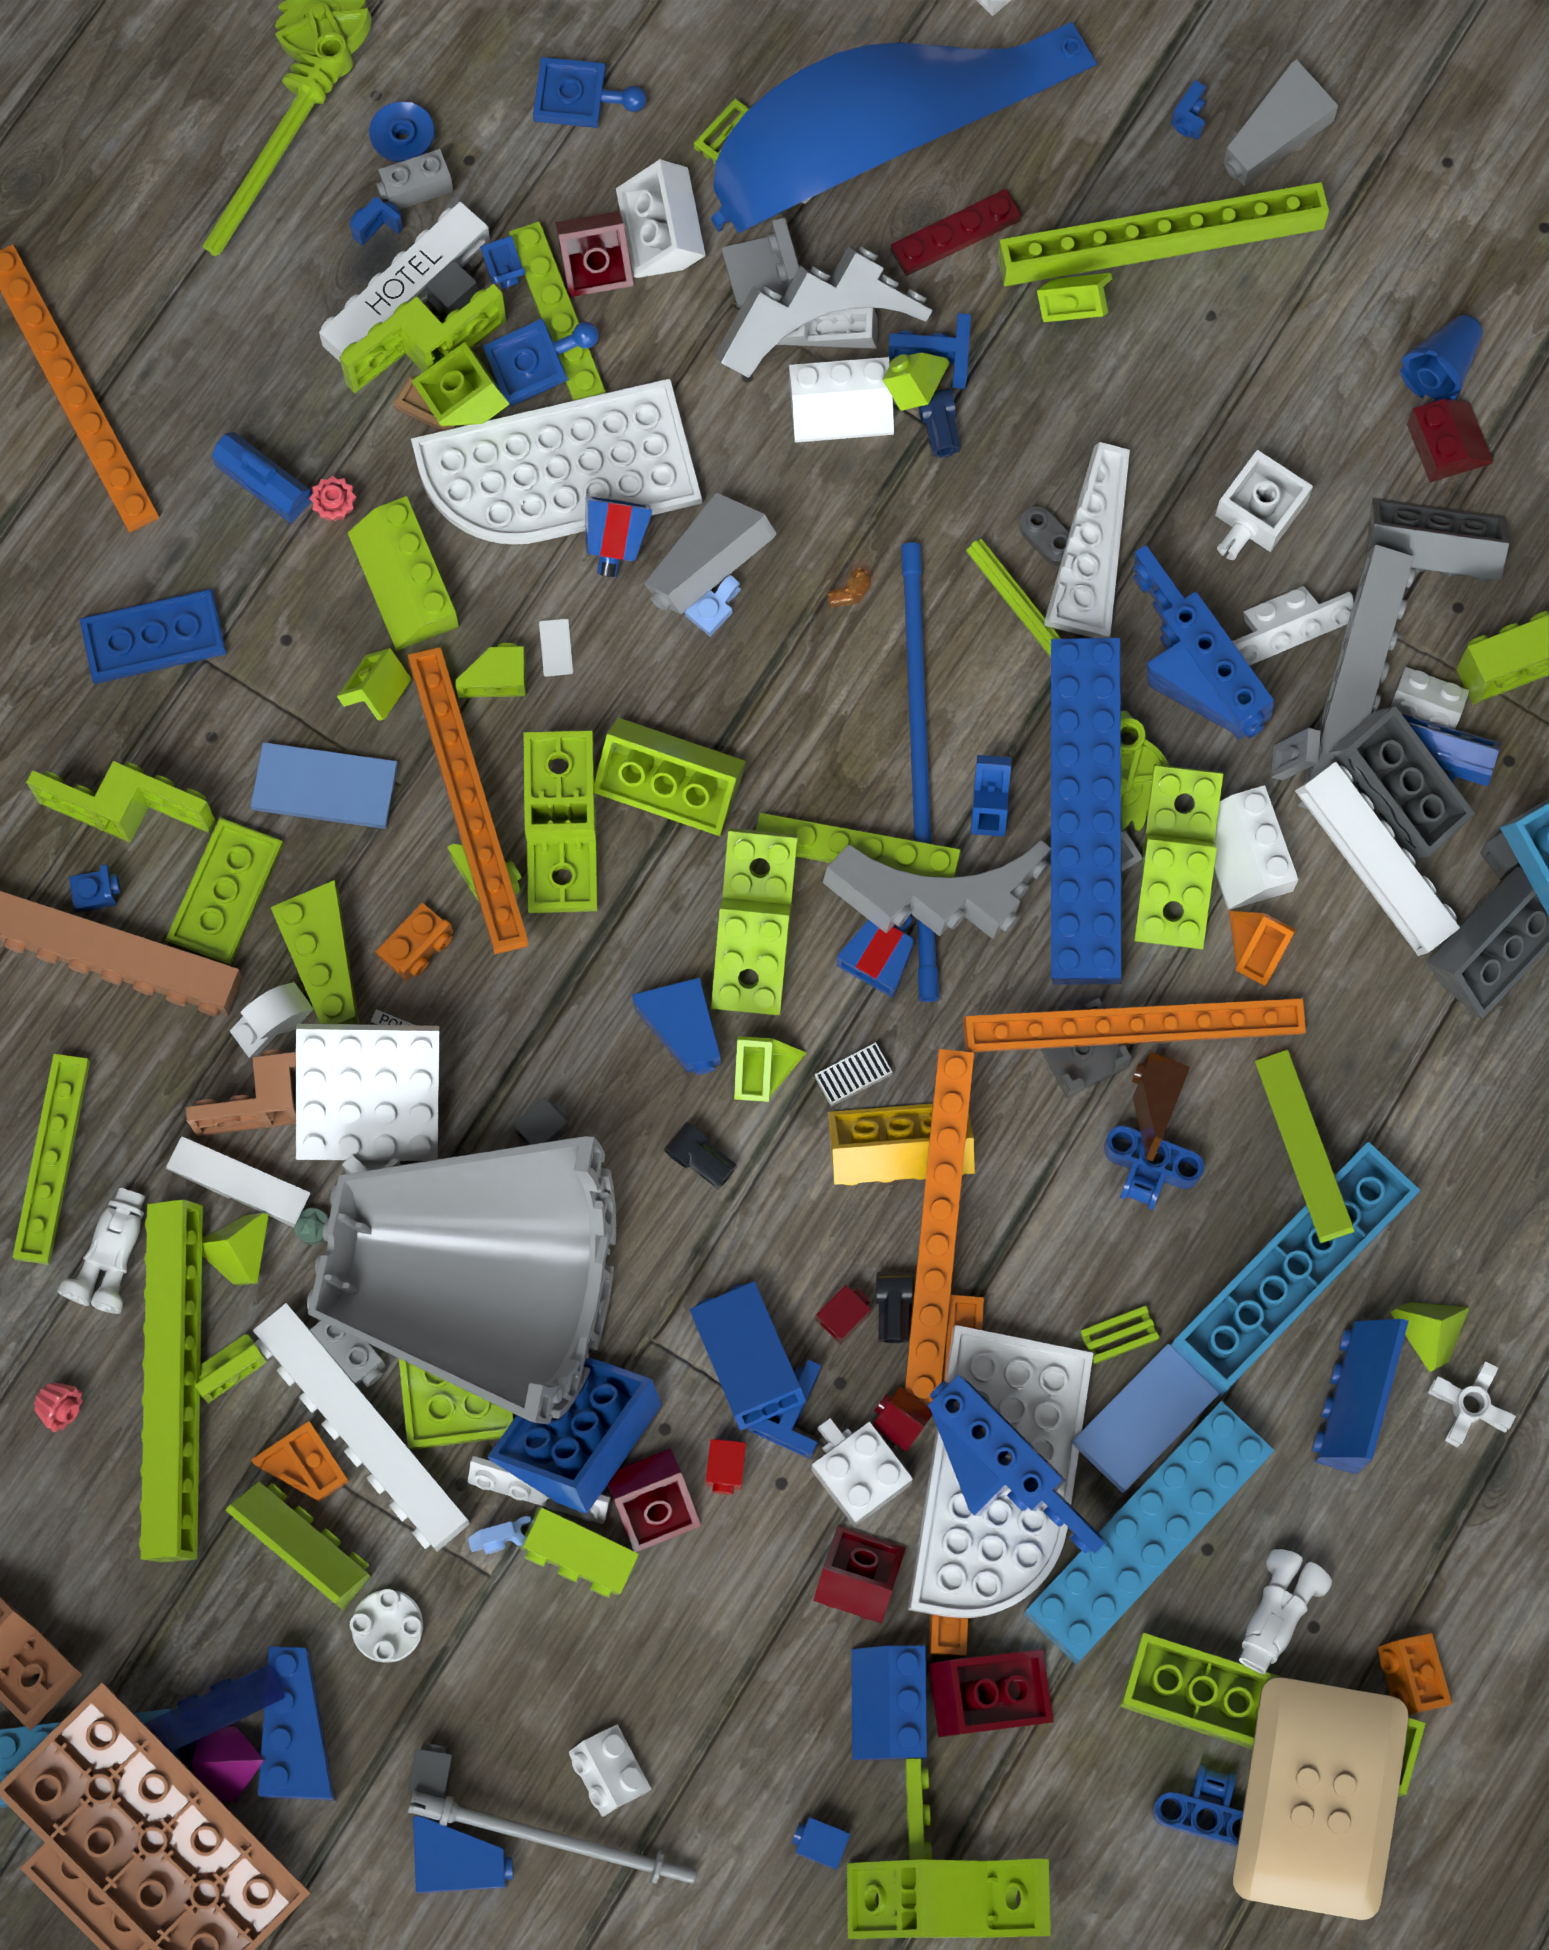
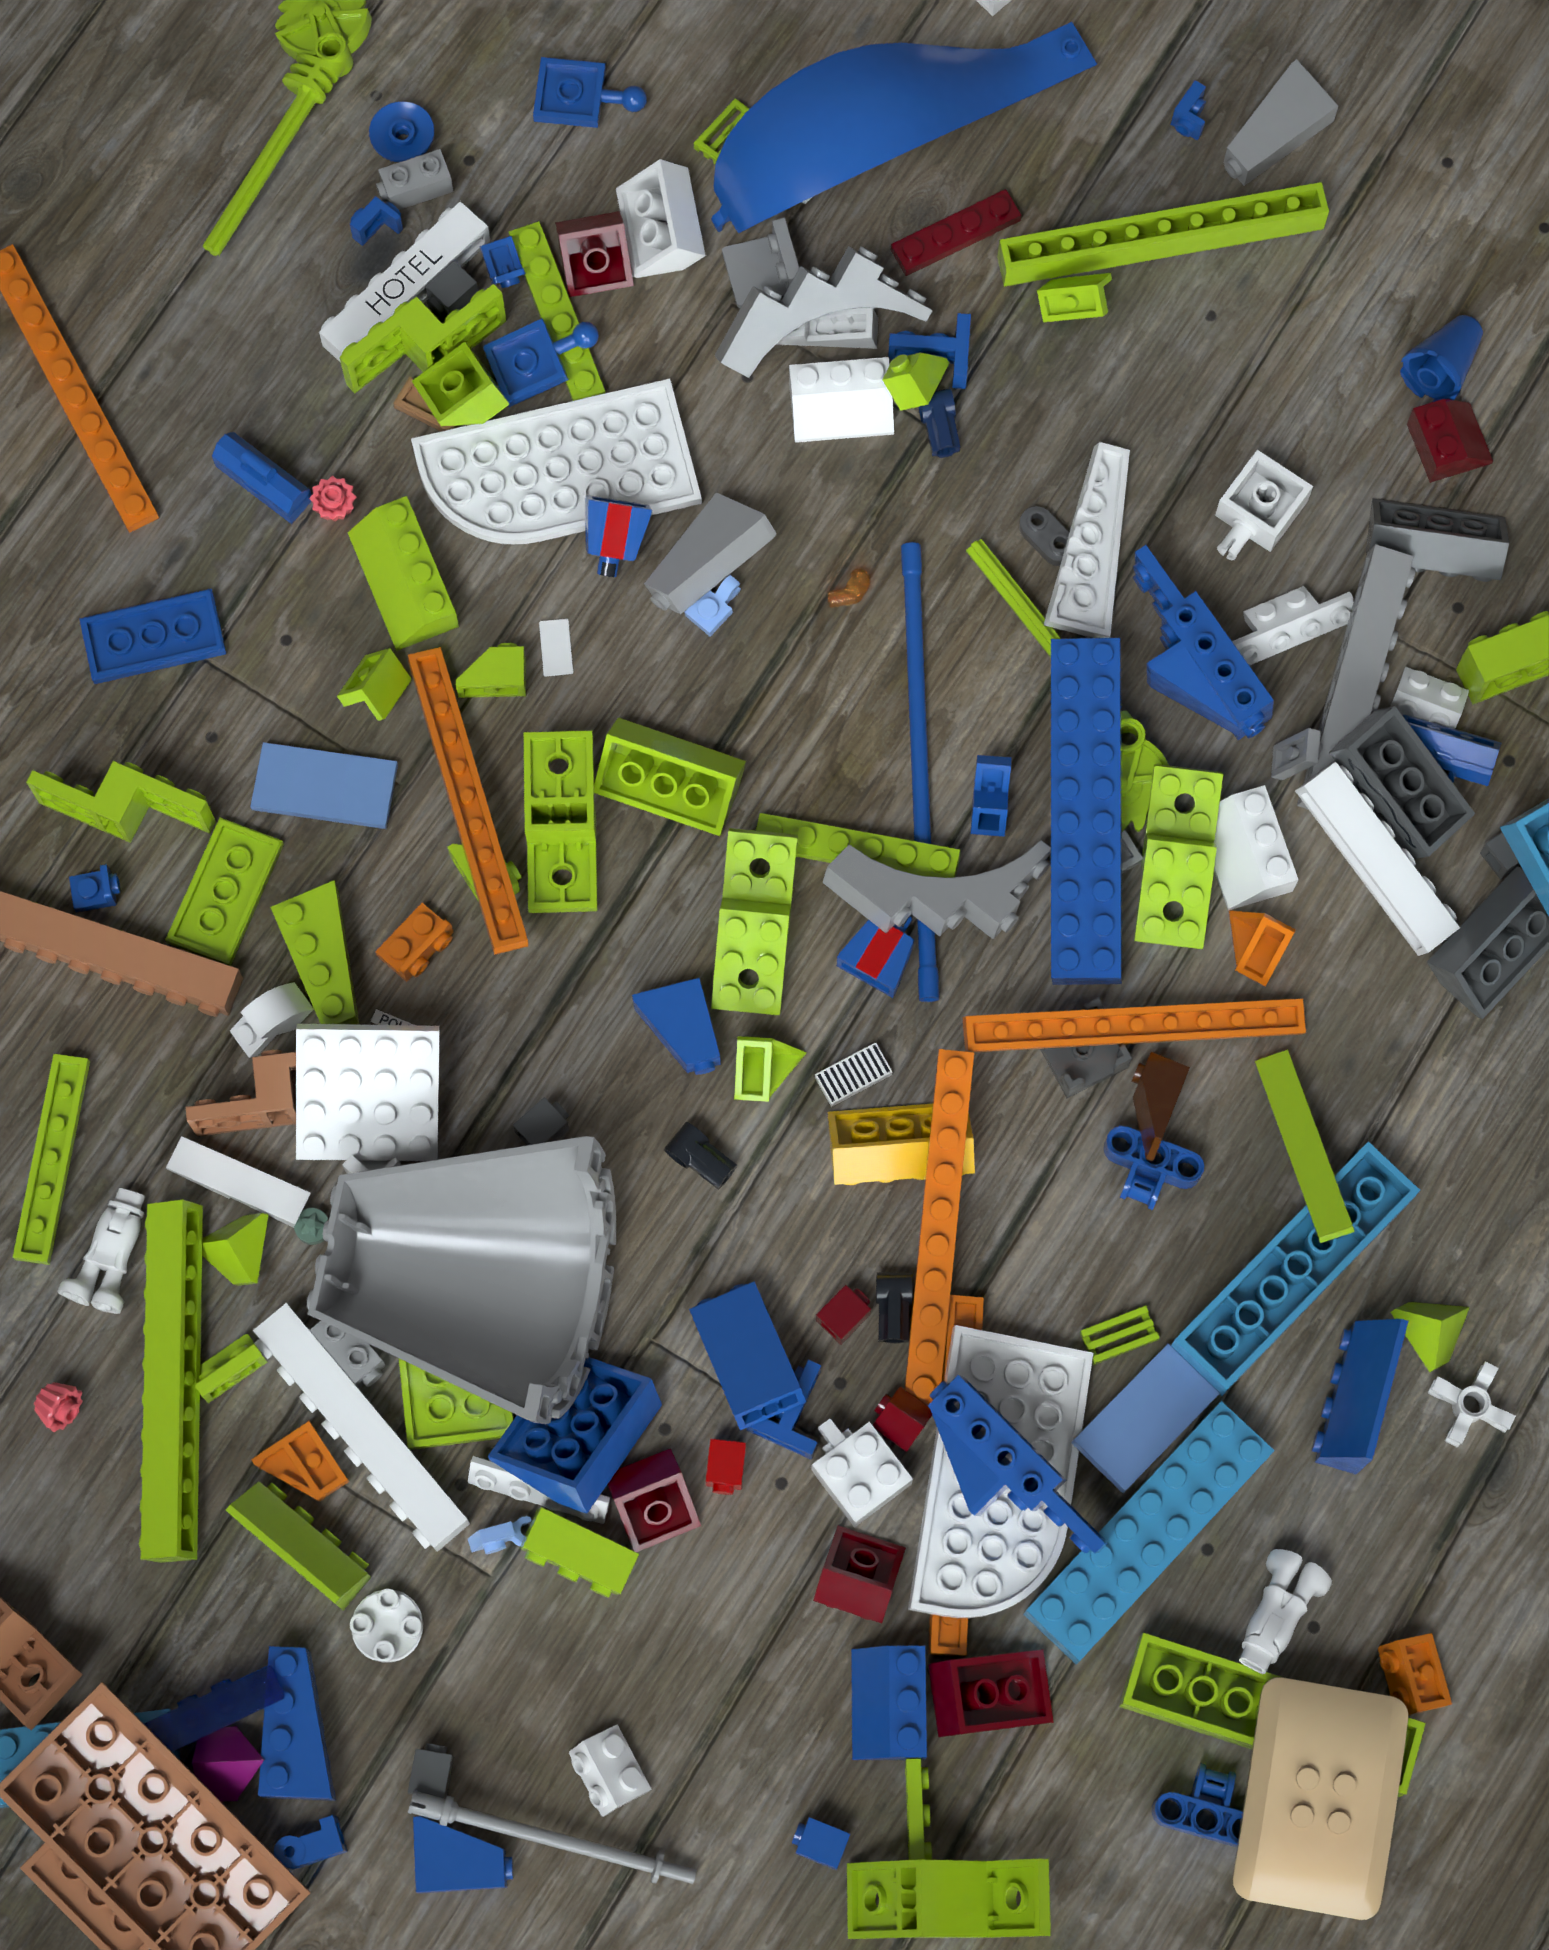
none -> blue leg [274,1815,348,1869]

